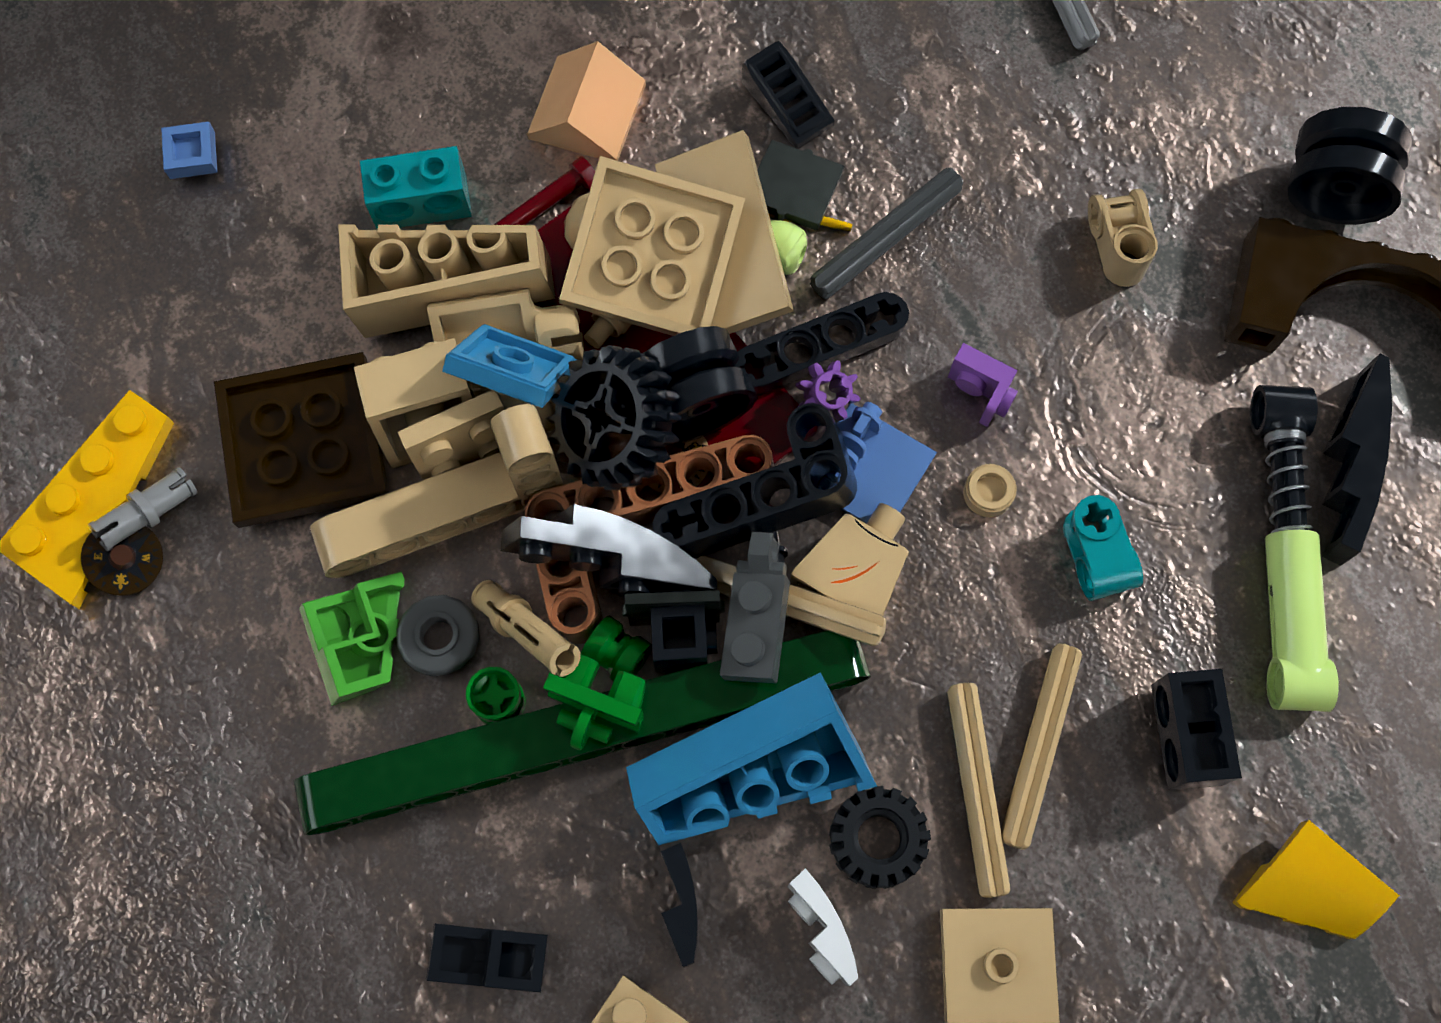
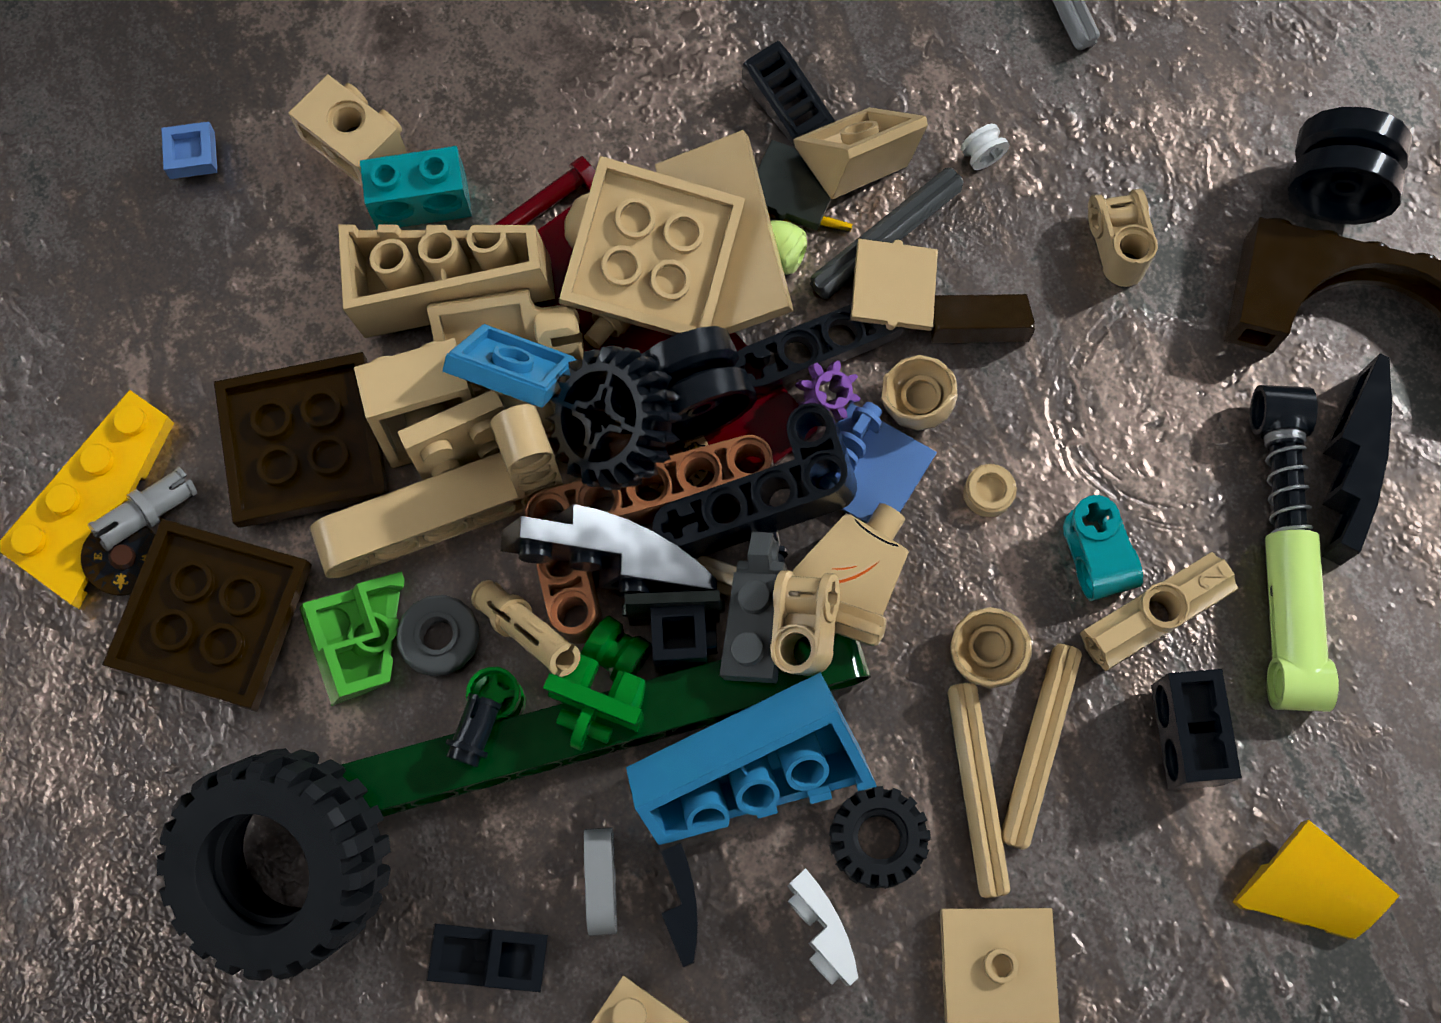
light nougat slope [527,41,646,161] -> none
medium lavender bracket [948,343,1018,427] -> none
none -> dark brown plate [102,519,312,712]
none -> black tyre [157,748,391,981]
none -> tan brick [288,74,407,187]
none -> black pin [445,693,502,768]
none -> light grey beam [584,828,617,936]
none -> tan piece [770,570,840,676]
none -> tan slope [793,107,928,199]
none -> tan piece [850,239,938,331]
none -> tan hair [881,355,958,431]
none -> dark brown slope [931,294,1035,343]
none -> tan hair [950,607,1032,689]
none -> white bush [960,123,1010,170]
none -> tan piece [1080,552,1239,671]

